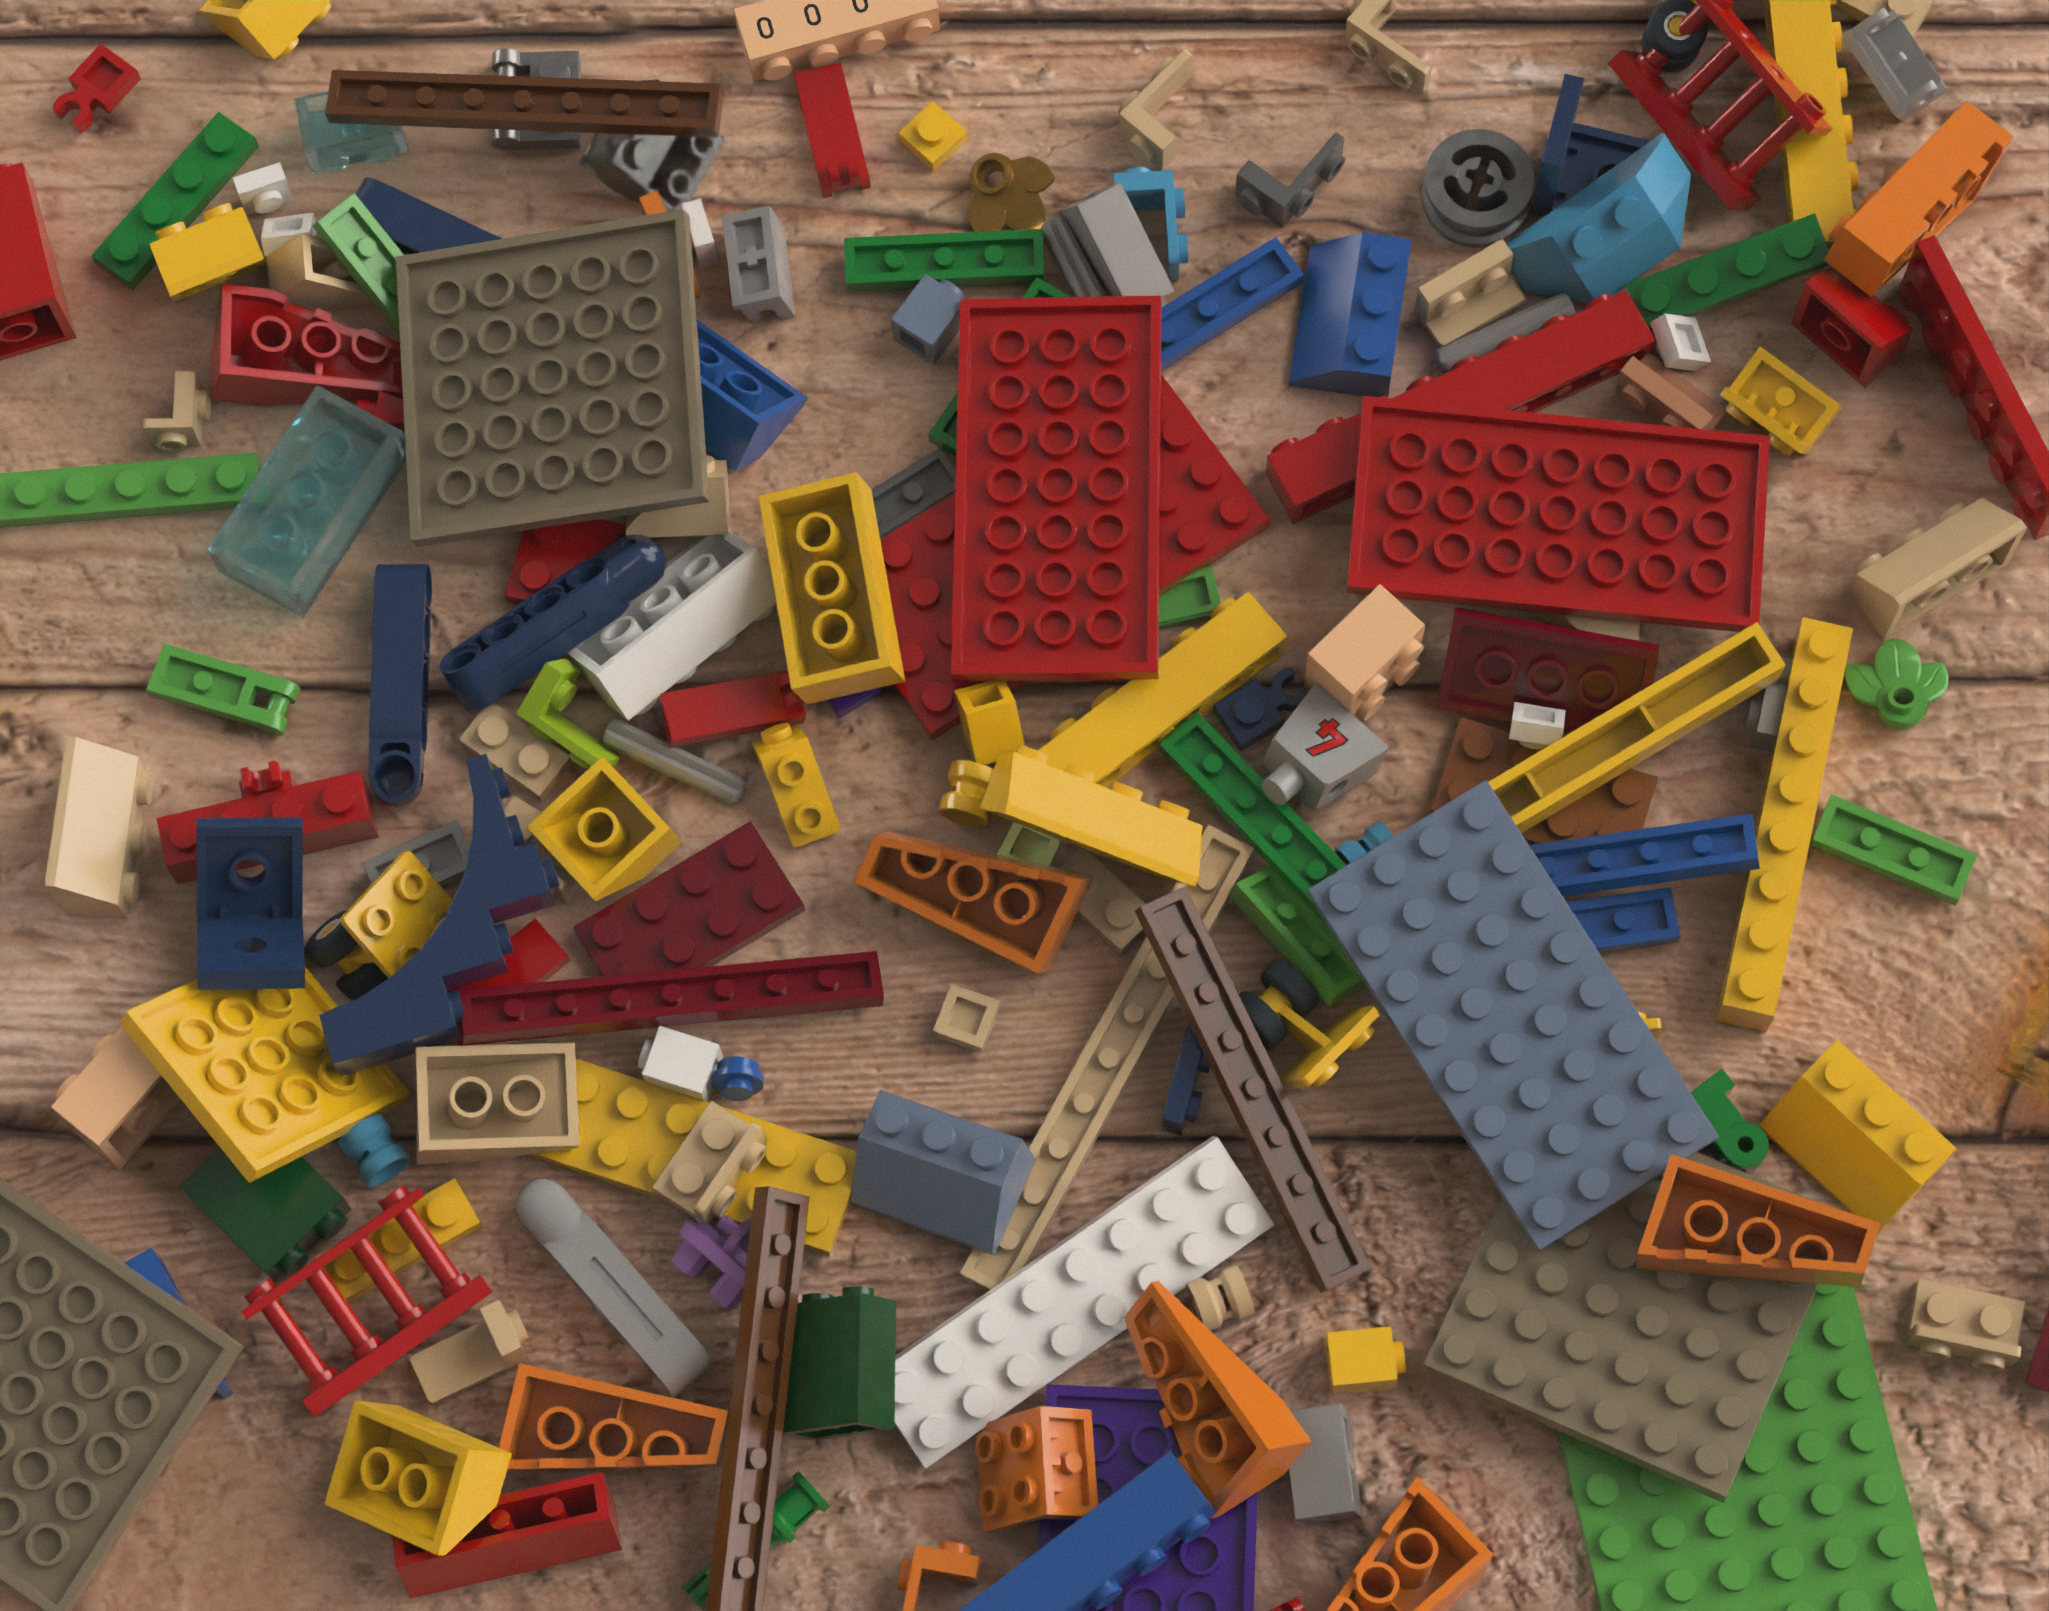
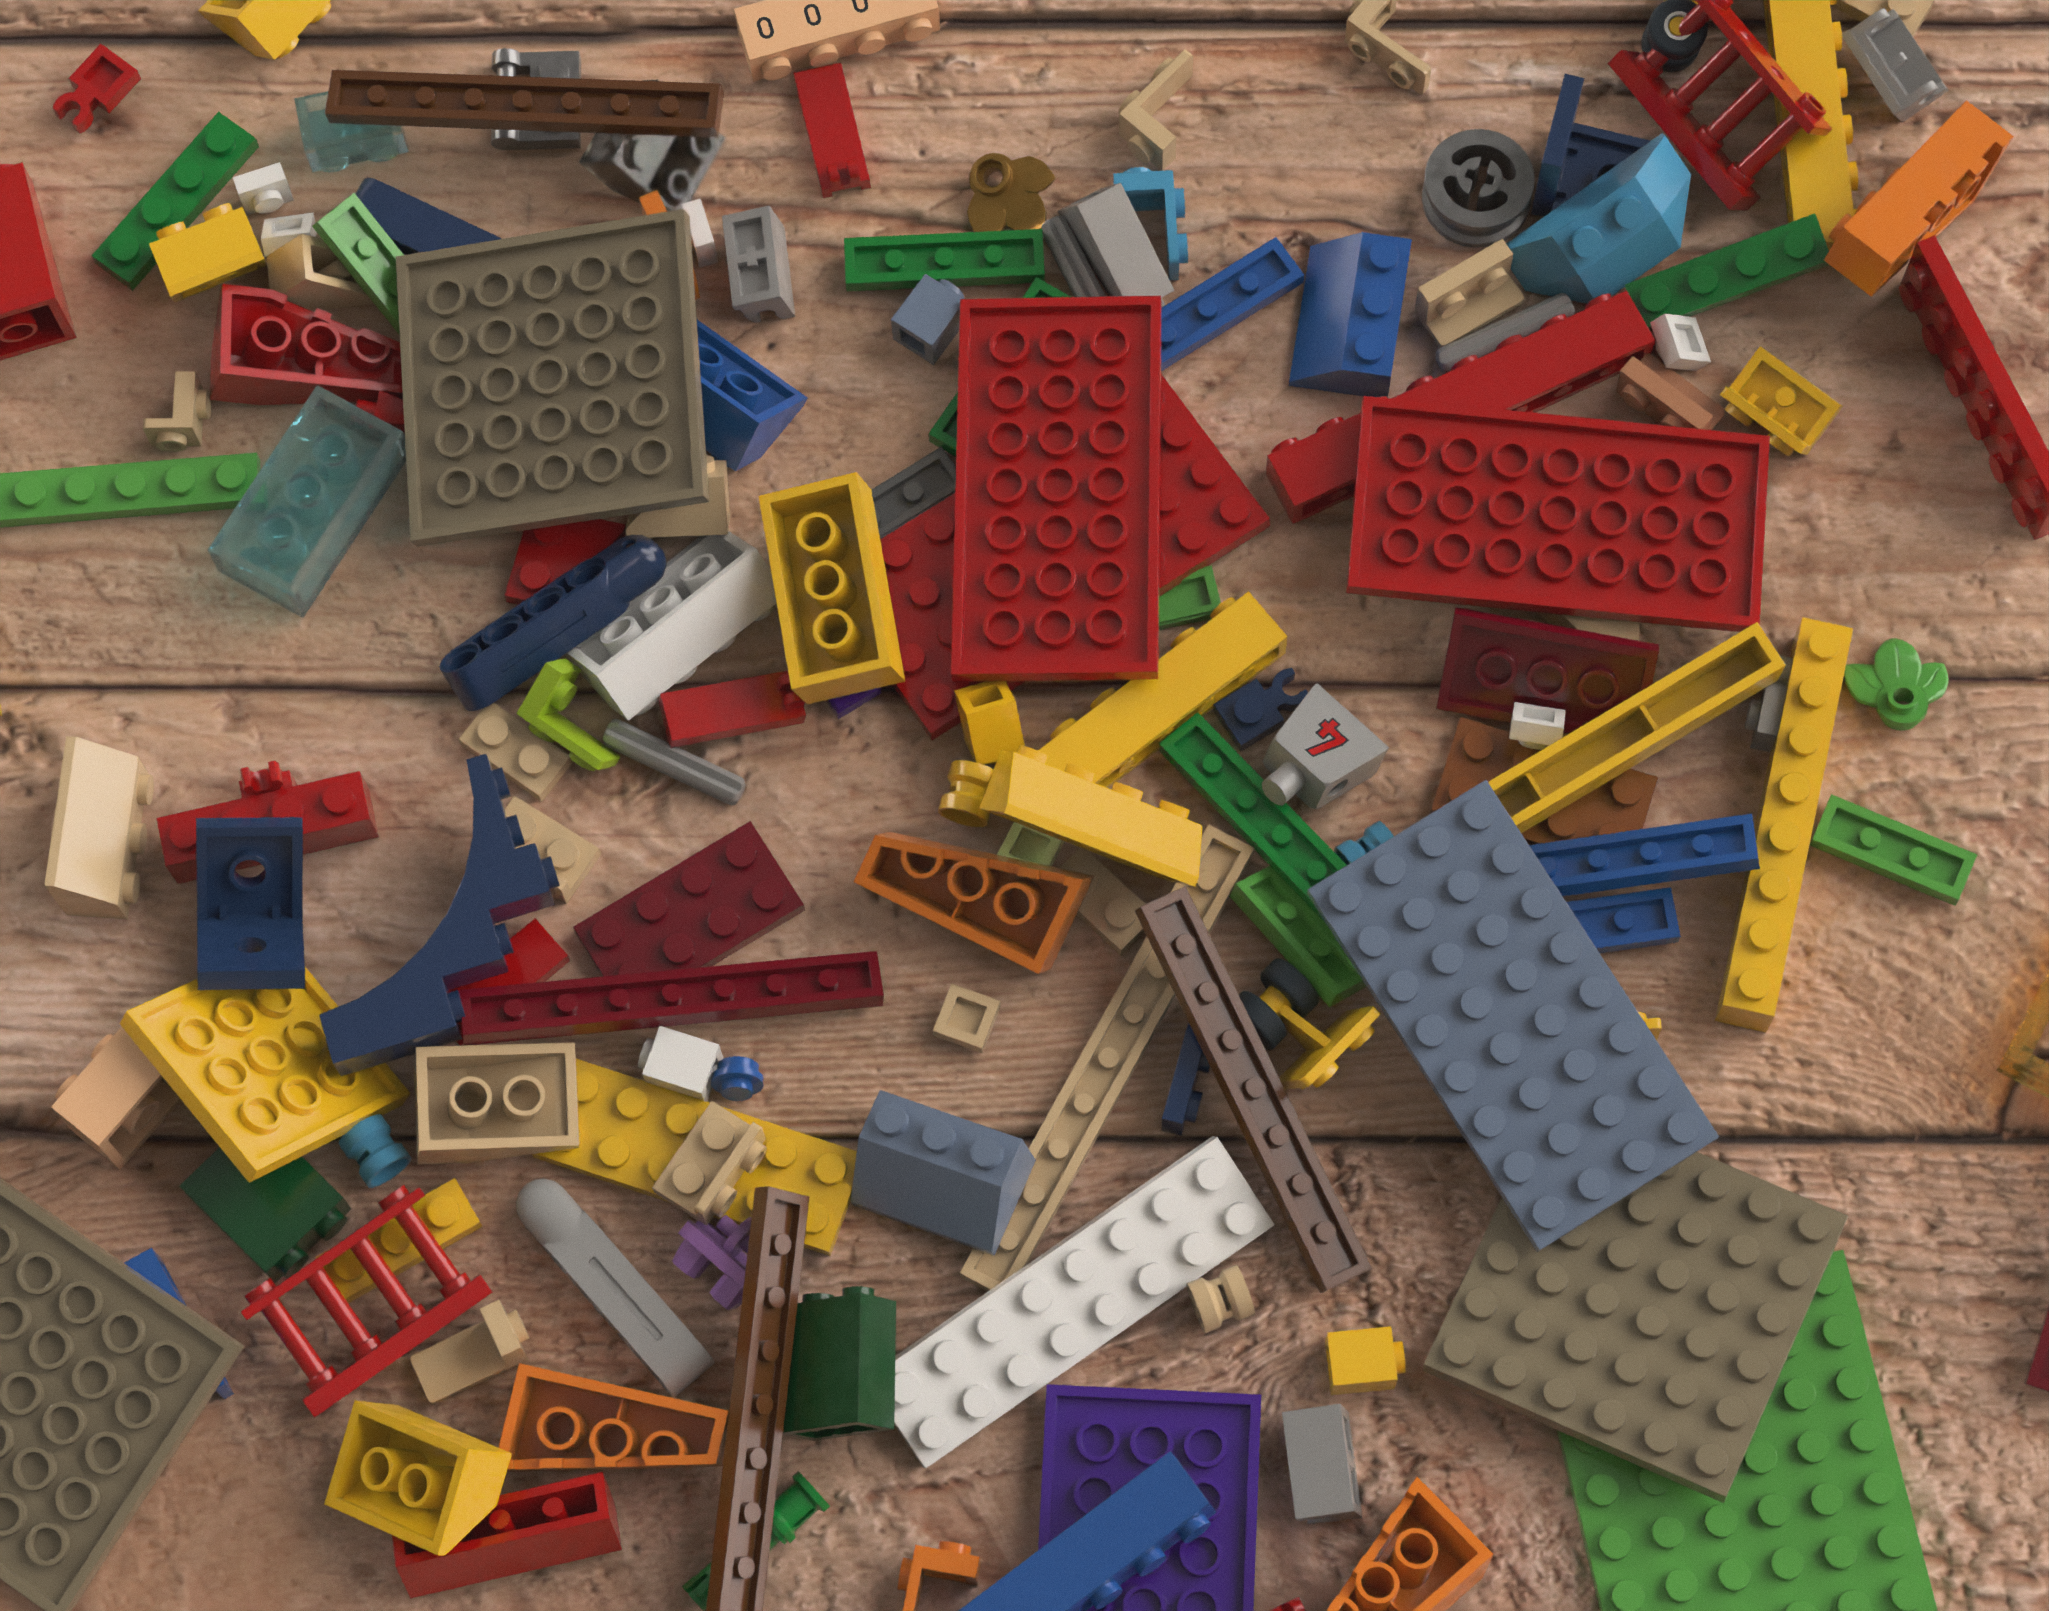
bright green plate [146,644,300,736] -> none
yellow plate [306,851,453,1000] -> none
light grey plate [362,820,470,887] -> none
dark blue piece [368,564,432,807] -> none
yellow slope [526,756,683,901] -> none
yellow bracket [751,723,840,848] -> none
yellow plate [898,101,968,172] -> none
orange bracket [975,1406,1098,1532] -> none
orange wedge [1124,1281,1311,1519] -> none
dark grey bracket [1235,132,1345,228] -> none
light nougat brick [1304,584,1425,721] -> none
orange wedge [1636,1154,1881,1288] -> none
green leg [1690,1069,1769,1174] -> none
yellow slope [1758,1039,1957,1233] -> none
red slope [1791,267,1914,388] -> none
tan slope [1848,498,2027,640] -> none
tan bracket [1905,1279,2025,1371] -> none

